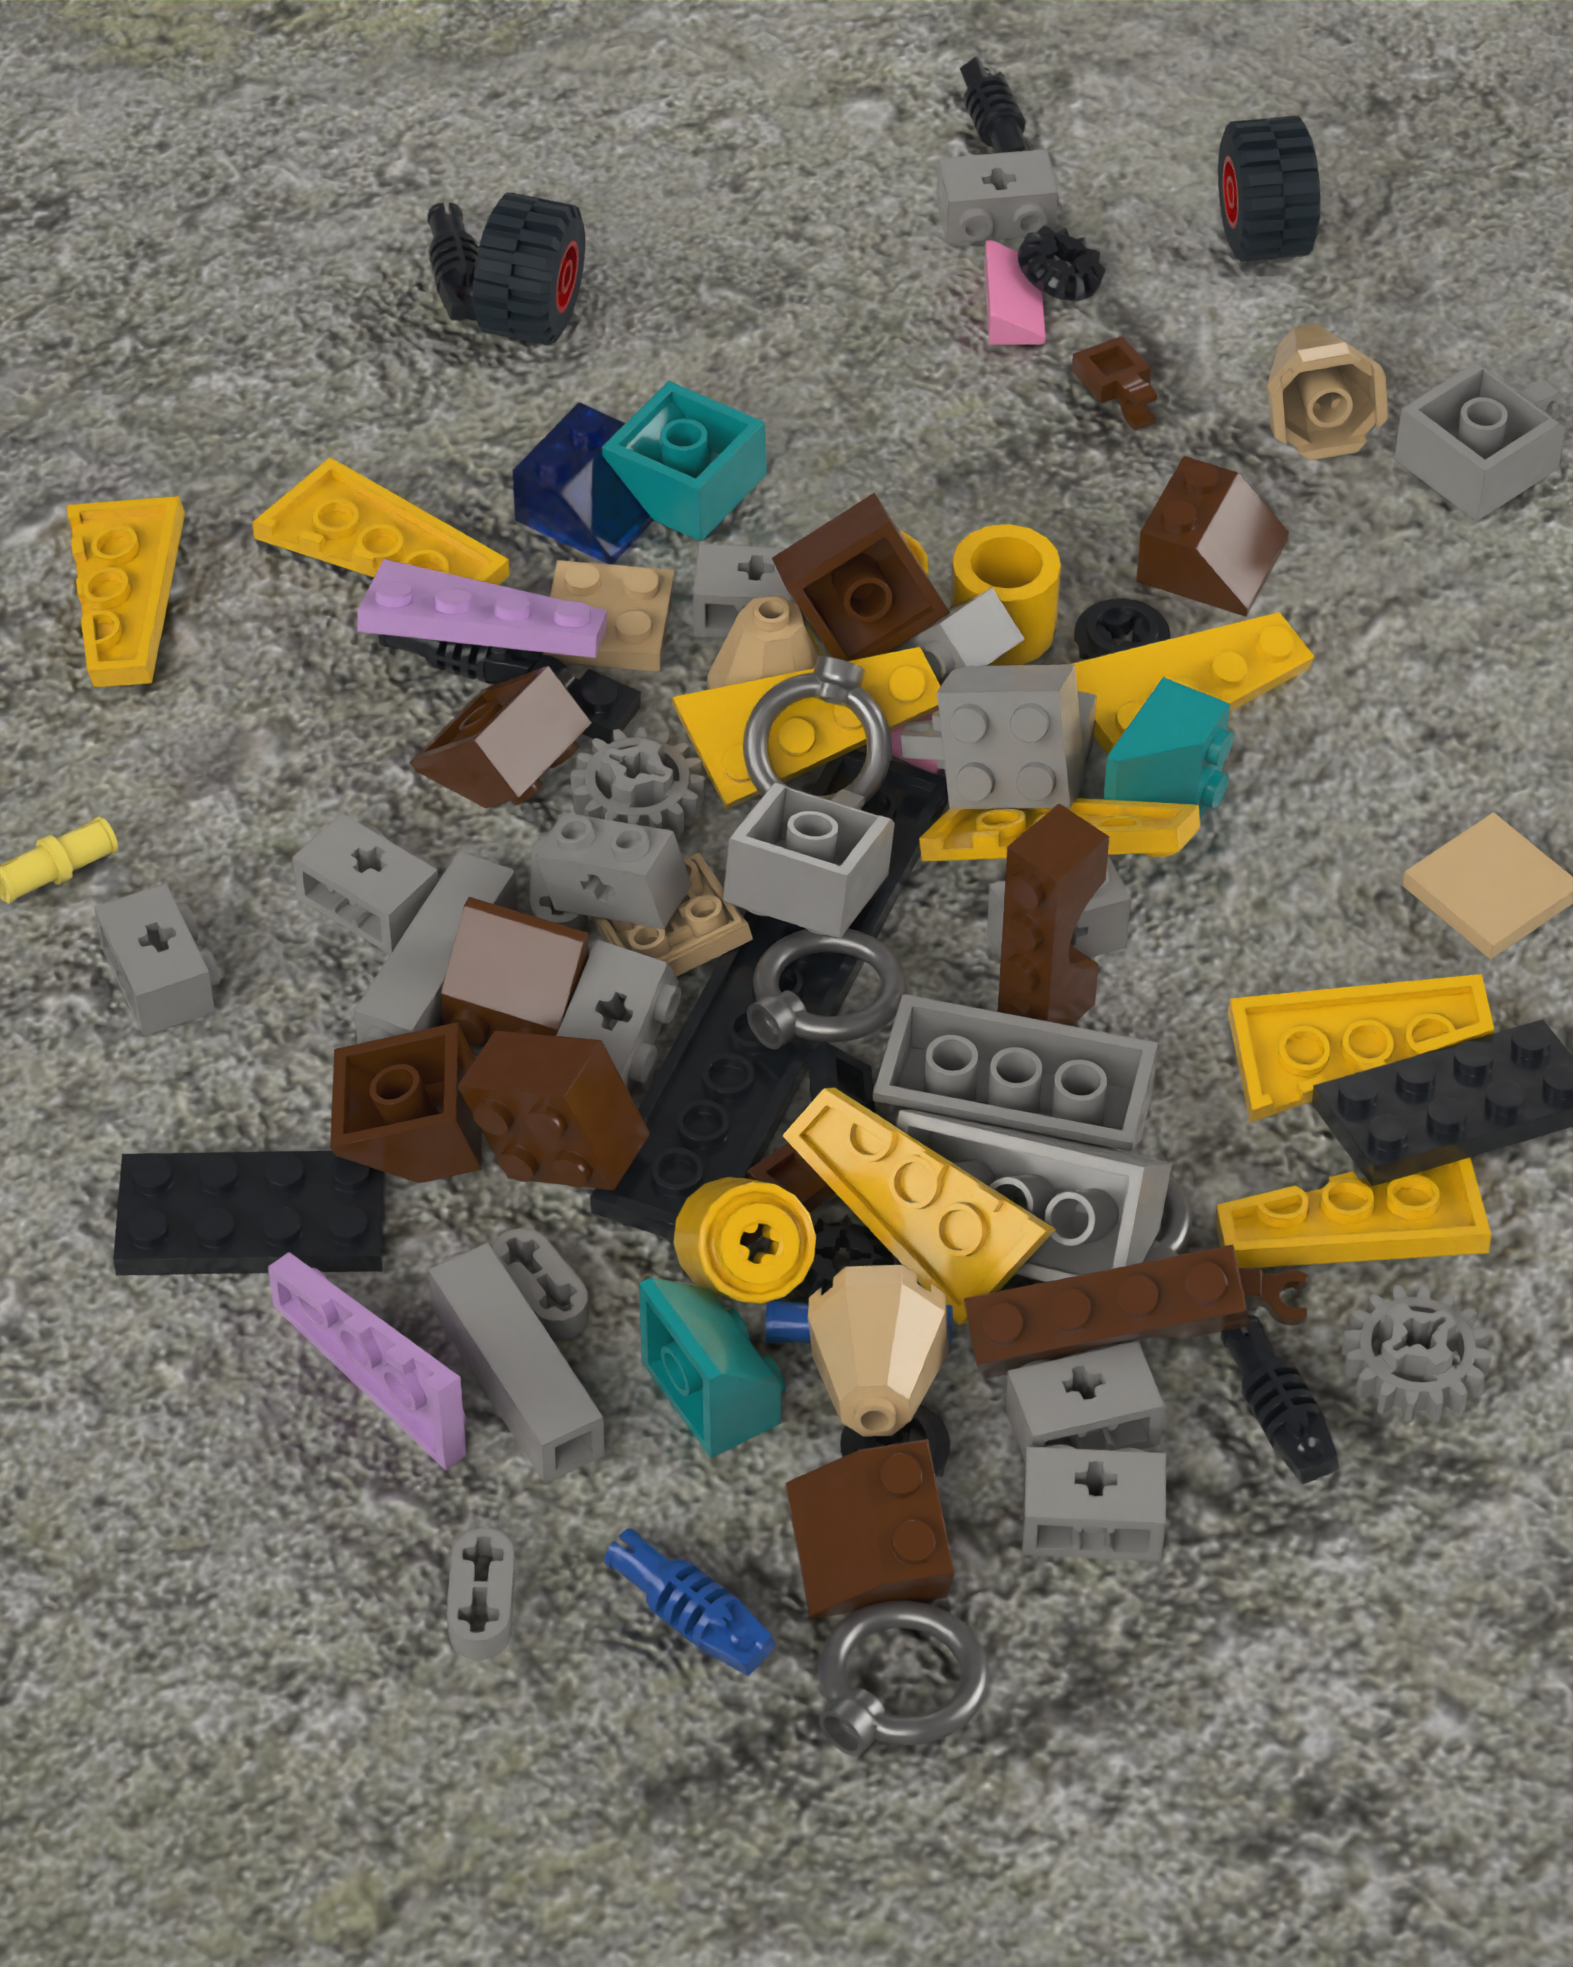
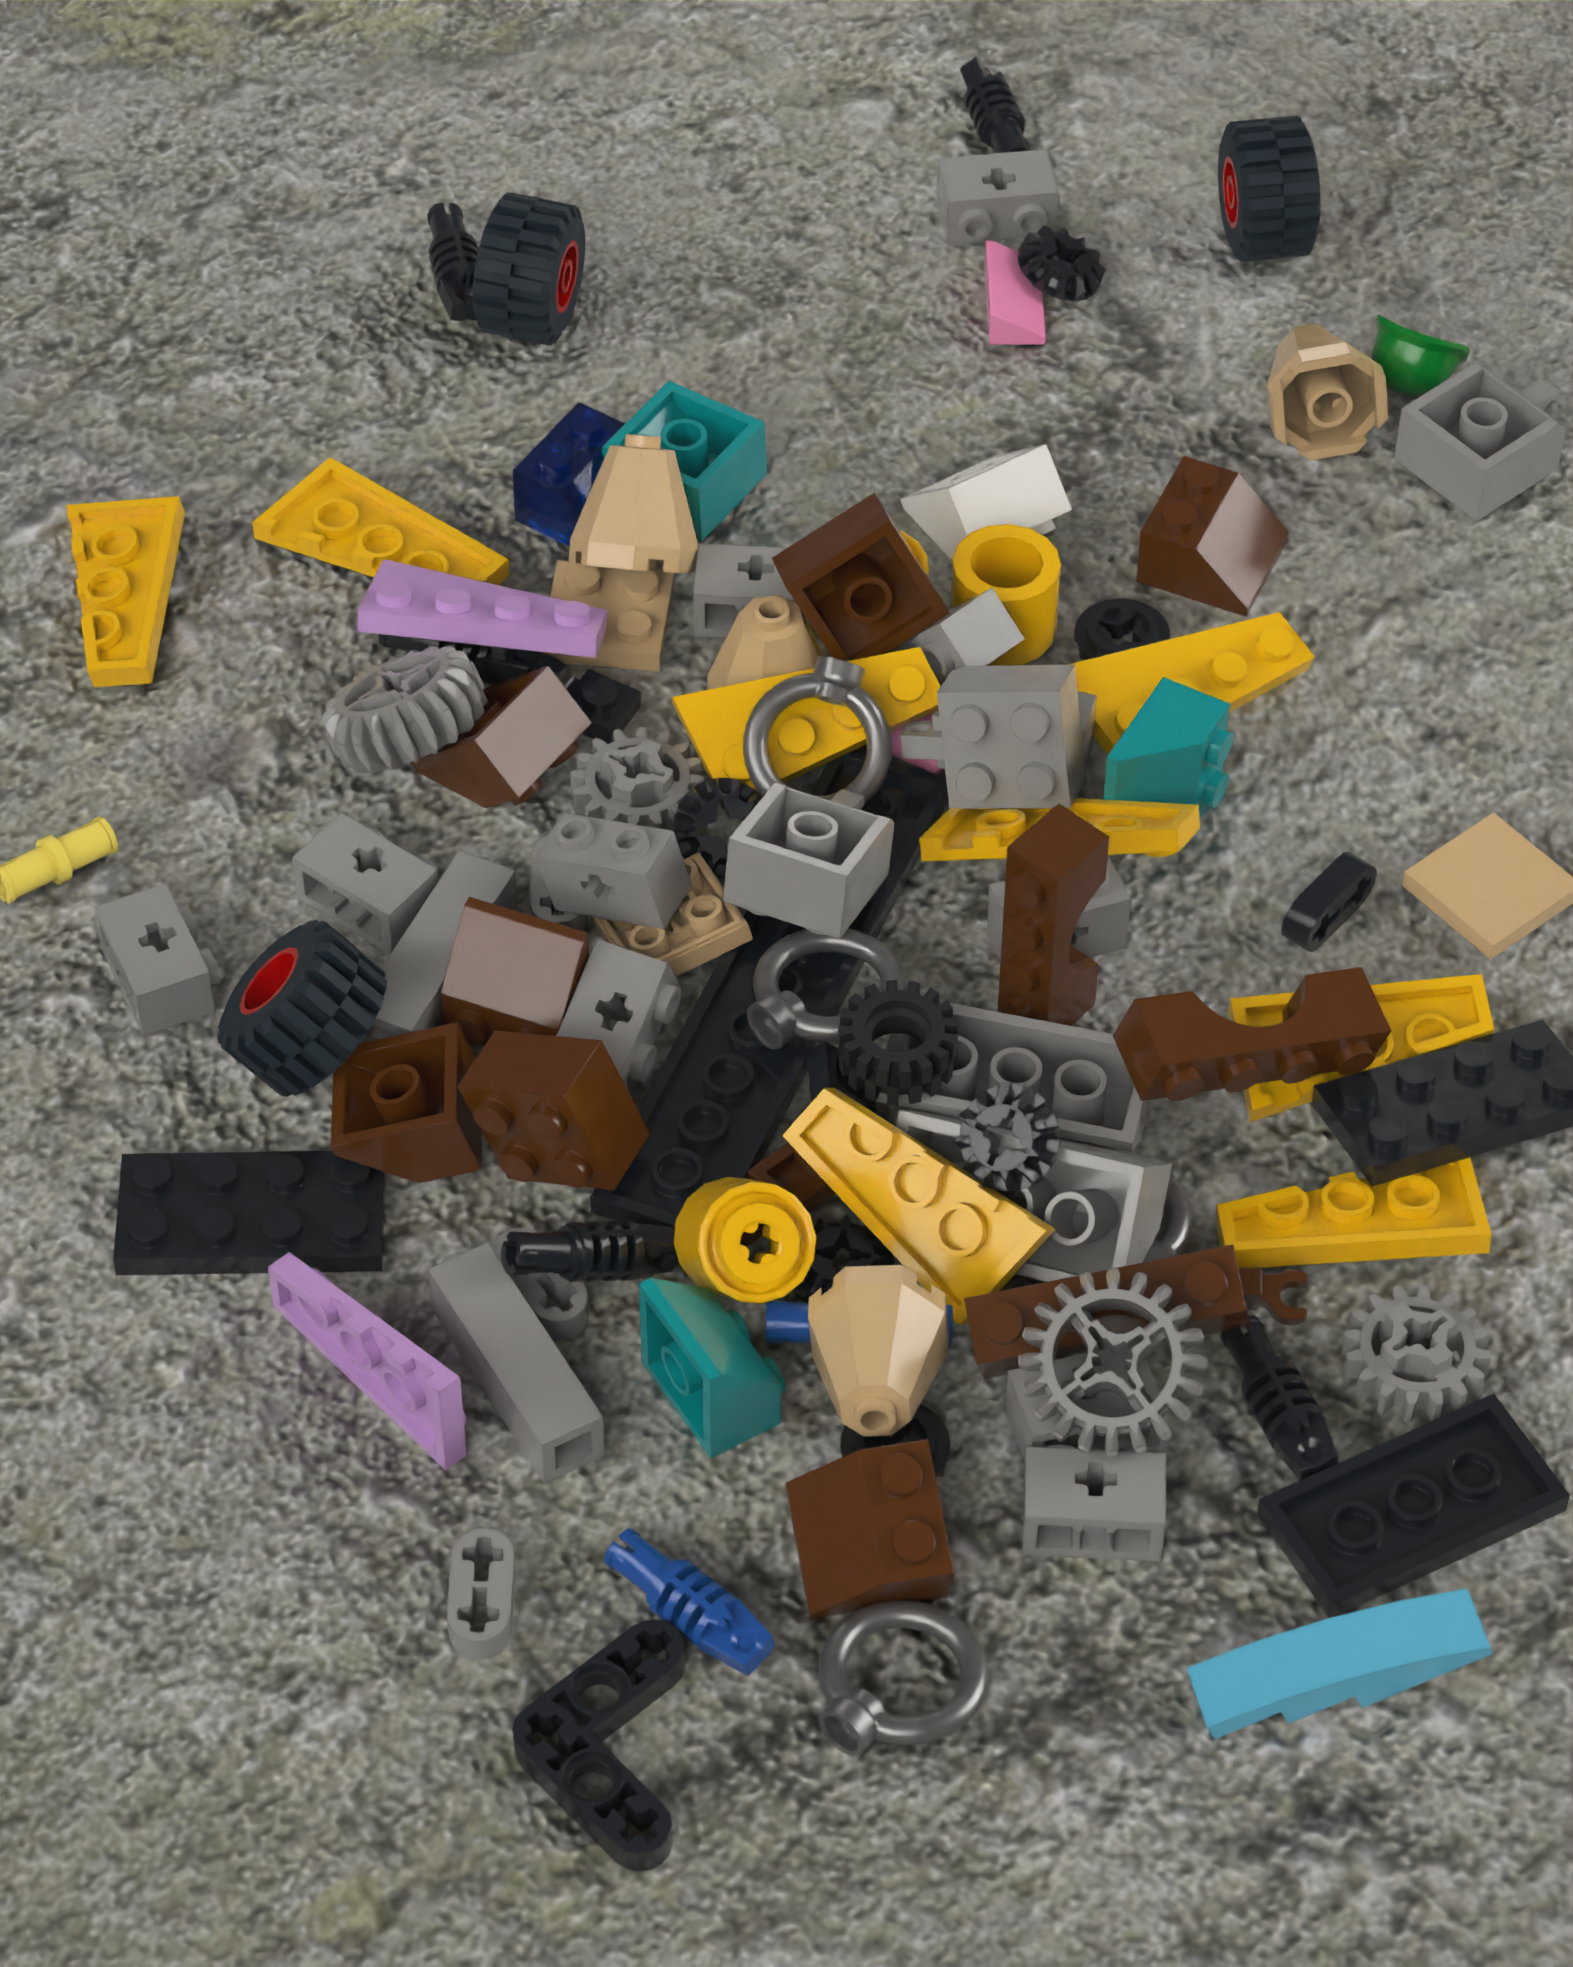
reddish brown plate [1072,336,1157,430] -> none
none -> black wheel [217,920,387,1097]
none -> light grey gear [321,646,487,773]
none -> black hinge [501,1221,678,1282]
none -> black beam [512,1619,685,1871]
none -> tan cone [569,434,698,573]
none -> black gear [673,778,762,877]
none -> black tyre [838,980,958,1105]
none -> white slope [900,444,1072,559]
none -> black gear [954,1084,1060,1191]
none -> light grey gear [1018,1268,1207,1458]
none -> reddish brown arch [1113,967,1391,1101]
none -> medium azure slope [1187,1588,1494,1739]
none -> black plate [1257,1393,1570,1618]
none -> black beam [1281,851,1377,952]
none -> green helmet [1371,315,1470,398]

